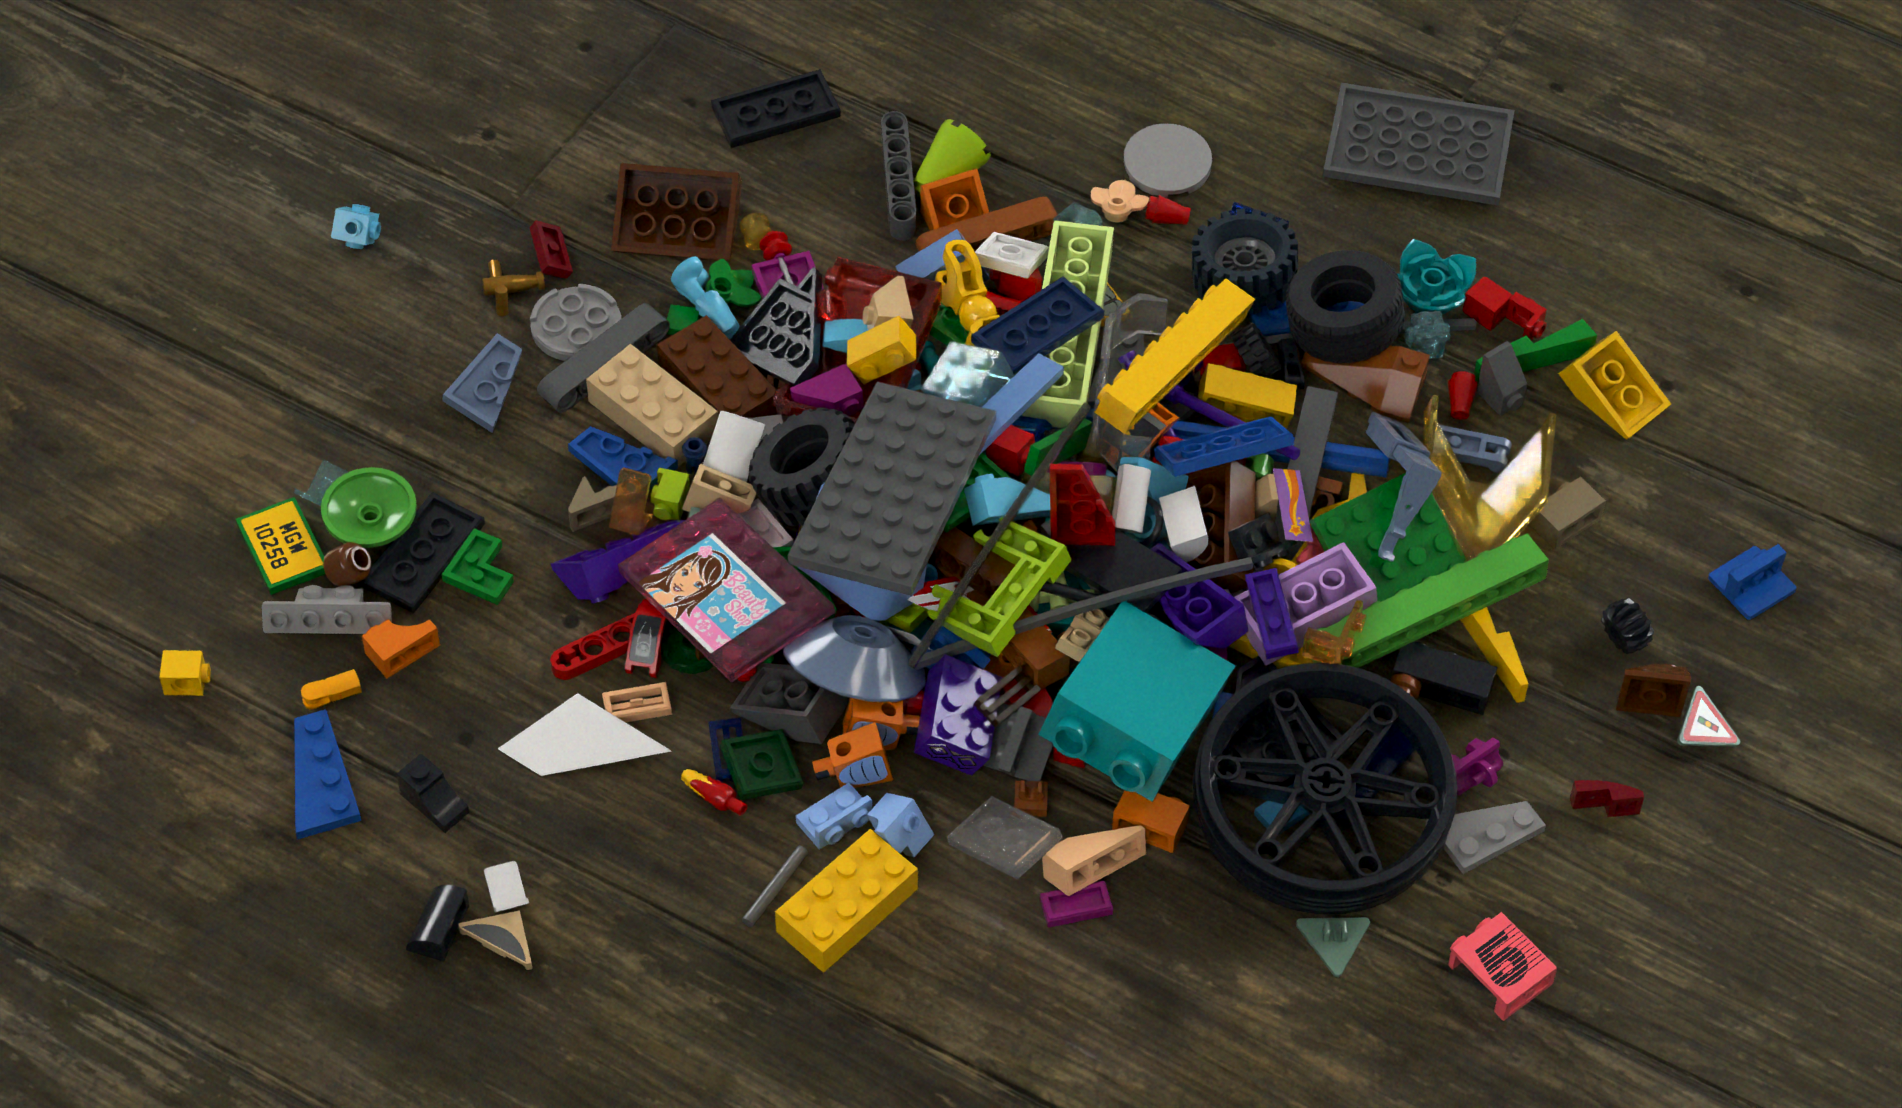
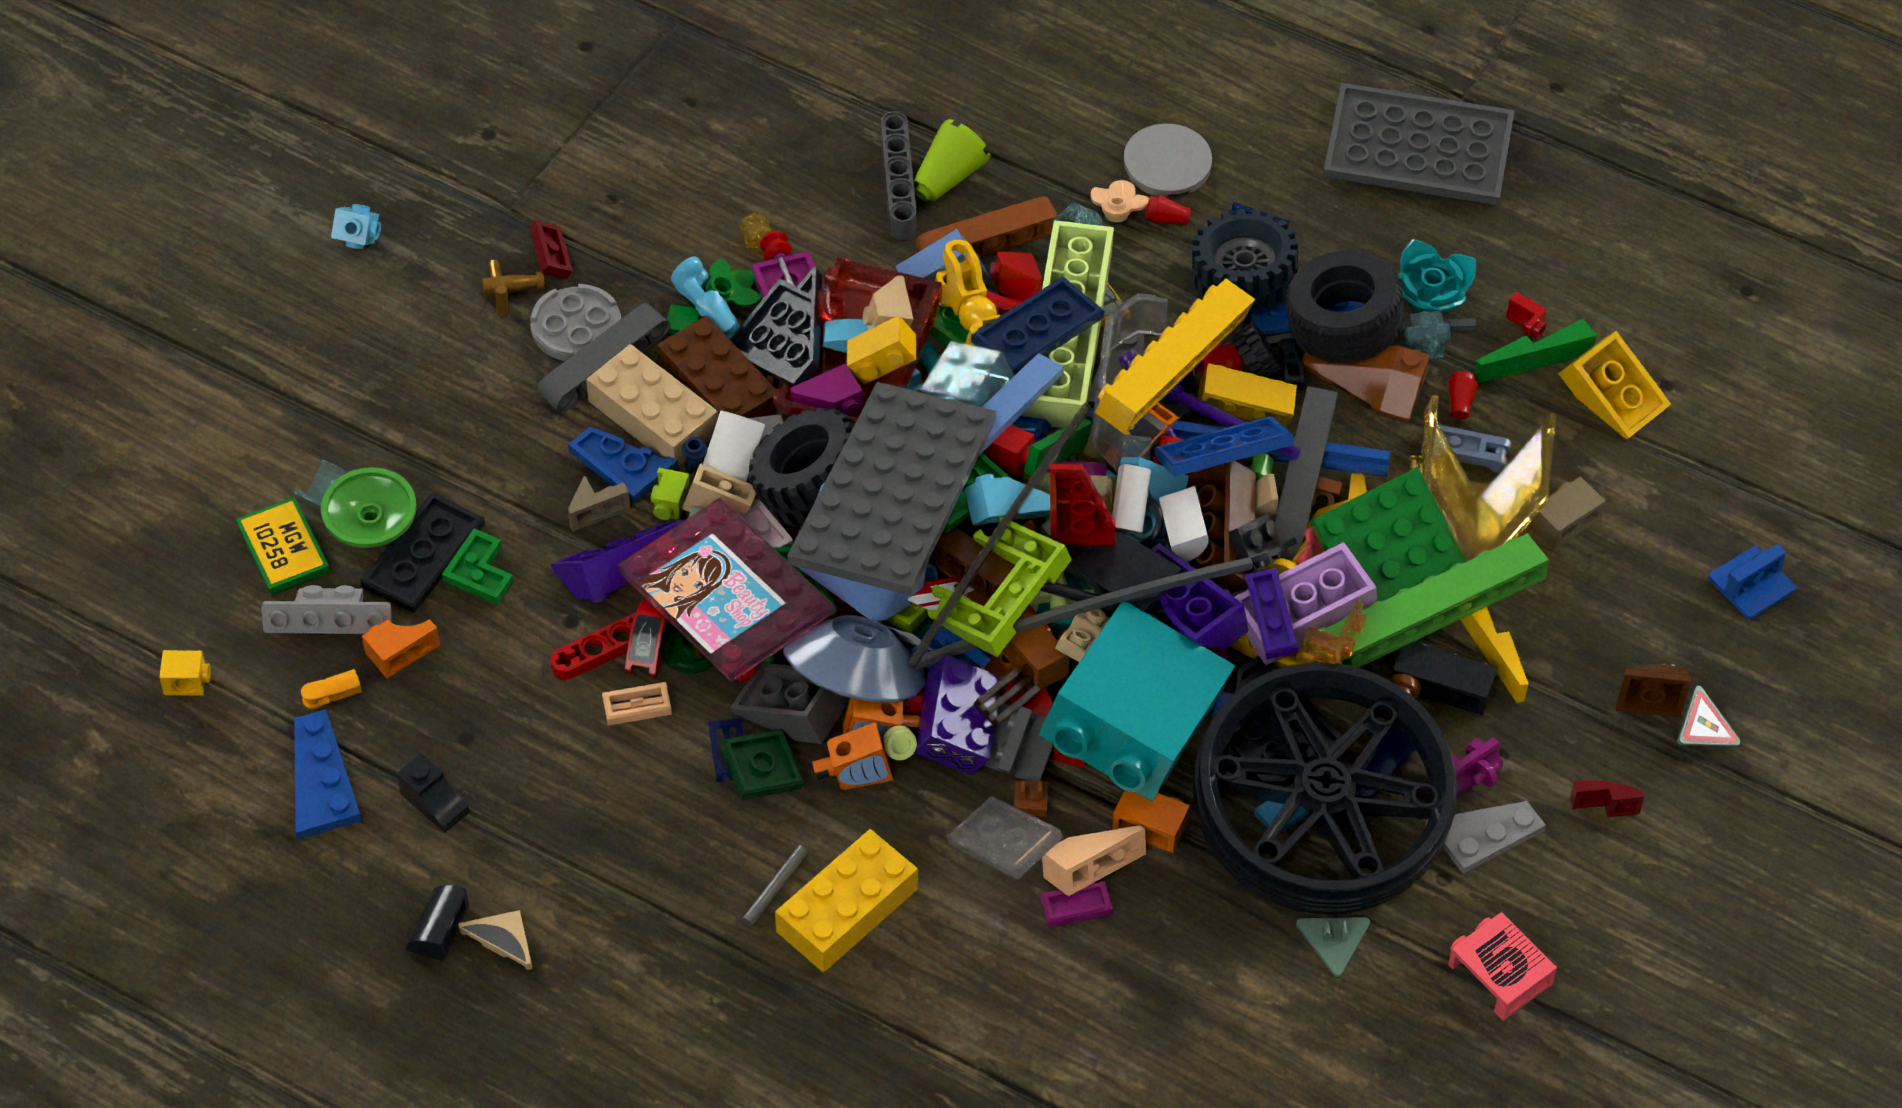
reddish brown head [323,542,371,587] -> none
sand blue wing [442,333,522,433] -> none
white bracket [484,861,529,913] -> none
white sticker [498,693,671,776] -> none
clear orange bracket [609,467,653,536] -> none
reddish brown slope [611,163,742,262] -> none
red piece [681,769,747,816] -> none
black tile [711,69,841,148] -> none
light blue bracket [796,782,872,850] -> none
light blue brick [867,793,934,857] -> none
orange slope [920,168,989,231] -> none
white tile [975,232,1049,279] -> none
medium lavender sticker [1273,468,1313,542] -> none
sand blue hinge [1366,412,1442,562] -> none
red panel [1463,277,1513,331] -> none
dark grey slope [1477,341,1527,416] -> none
black gear [1601,598,1654,654] -> none
none -> yellowish green tile [882,725,917,760]

